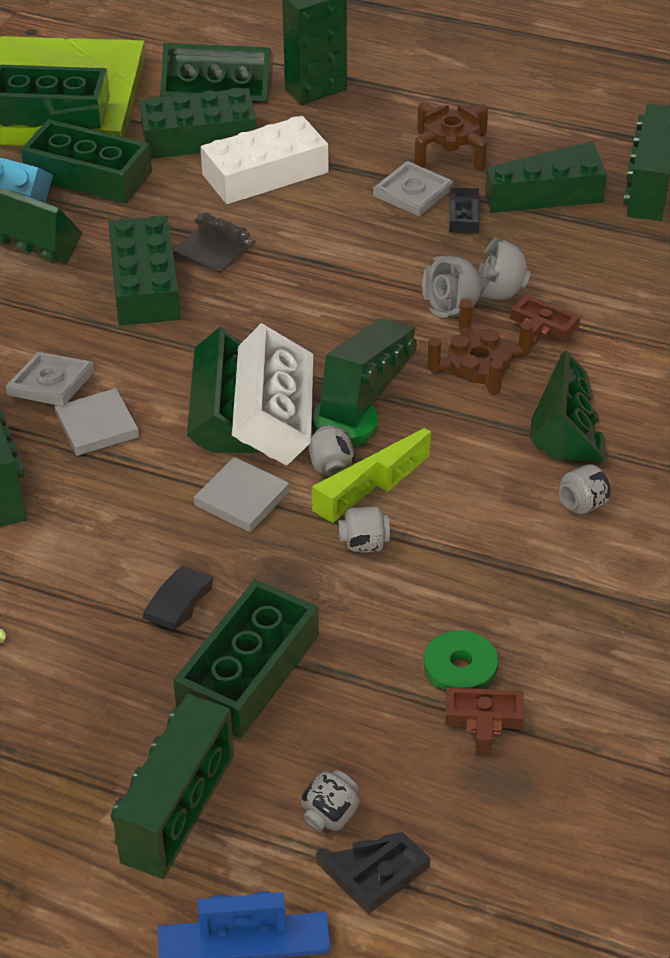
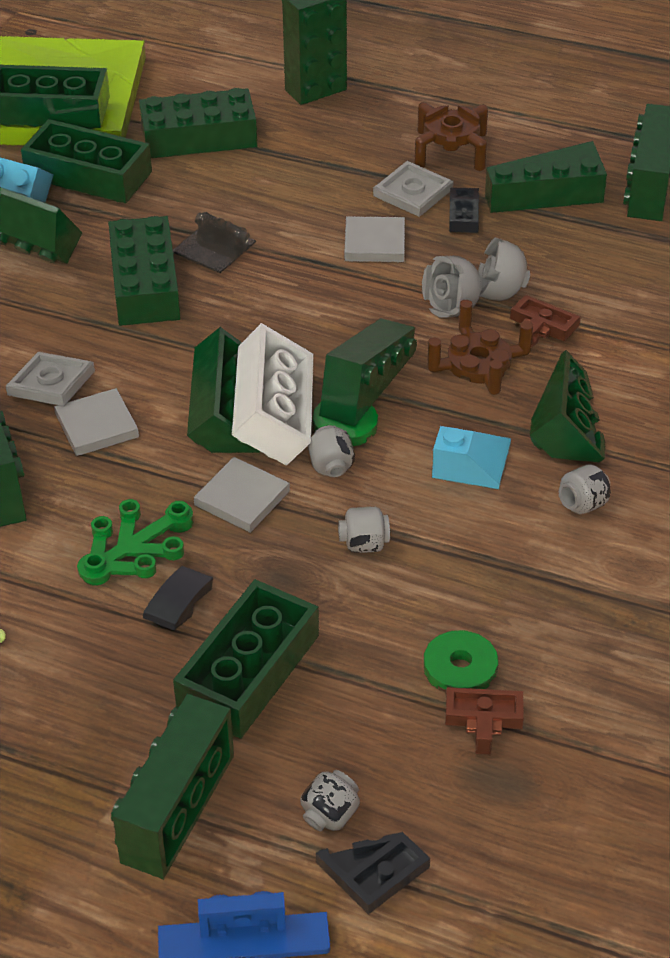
dark green slope [160,43,273,102] -> none
white brick [200,116,329,204] -> none
lime slope [312,428,431,523] -> none
none -> green plant [77,499,194,585]
none -> light grey tile [344,216,405,262]
none -> medium azure slope [432,426,511,489]

